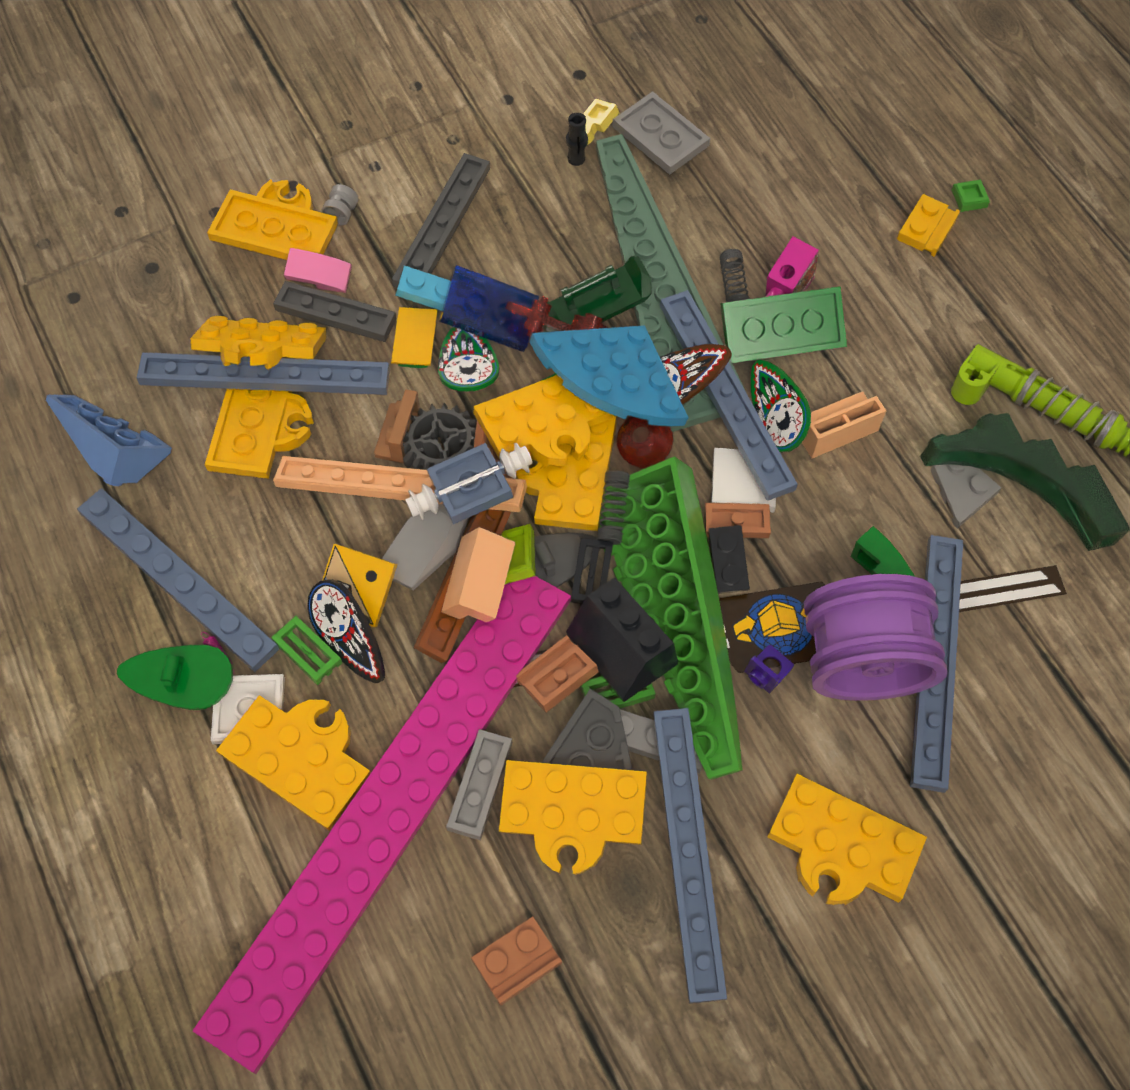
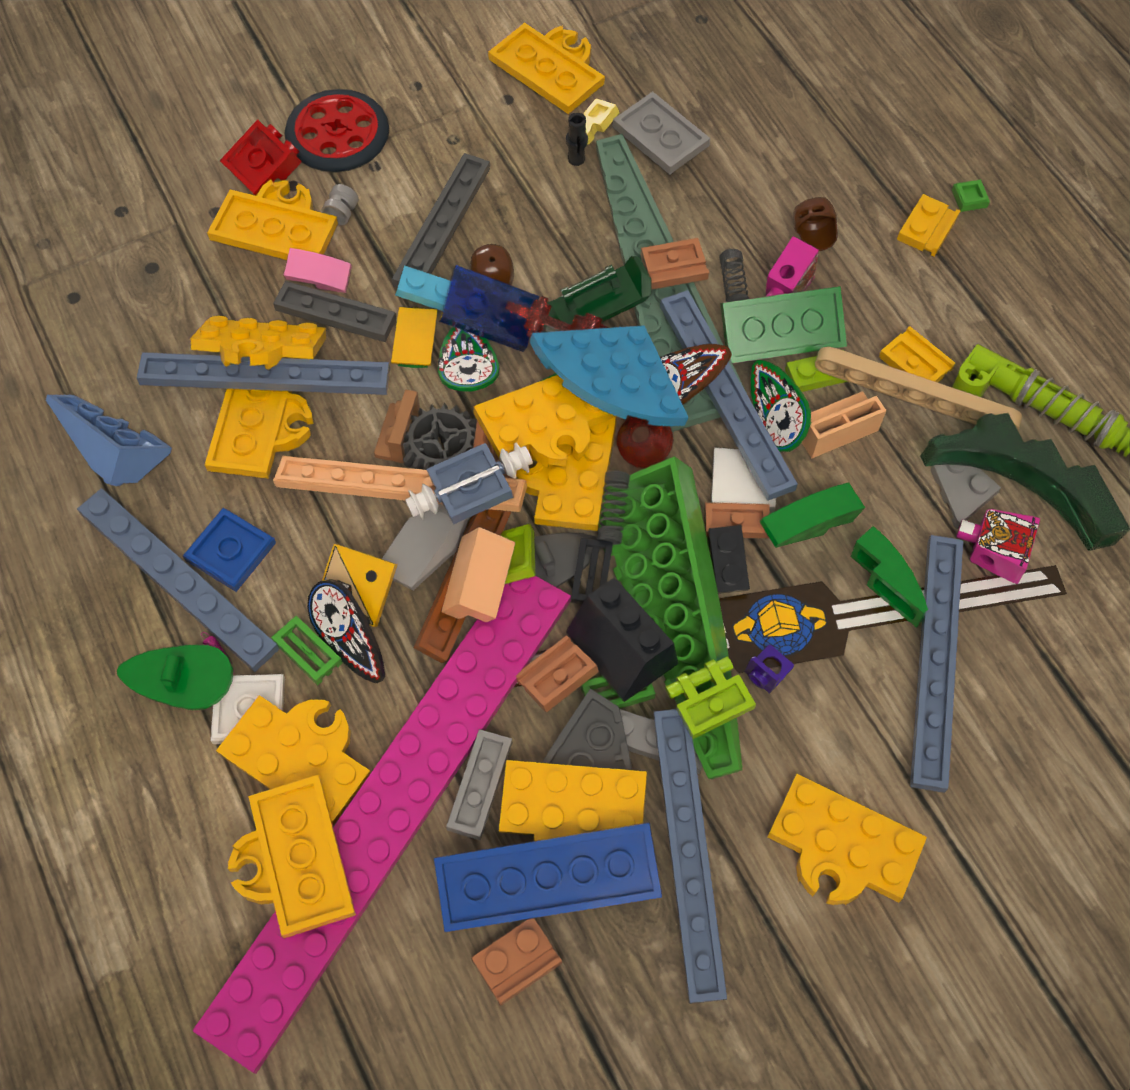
medium lavender wheel [804,574,947,701] -> none
none -> blue tile [183,507,276,592]
none -> red plate [220,119,302,196]
none -> yellow plate [228,775,356,938]
none -> wedge [285,89,389,172]
none -> blue plate [434,822,662,932]
none -> reddish brown helmet [470,244,514,295]
none -> yellow plate [488,23,605,114]
none -> nougat plate [640,238,709,290]
none -> lime plate [665,656,756,739]
none -> green slope [760,482,865,548]
none -> lime plate [785,350,848,392]
none -> reddish brown helmet [793,197,838,251]
none -> tan beam [815,347,1022,435]
none -> yellow plate [879,326,955,383]
none -> torso [956,509,1040,584]

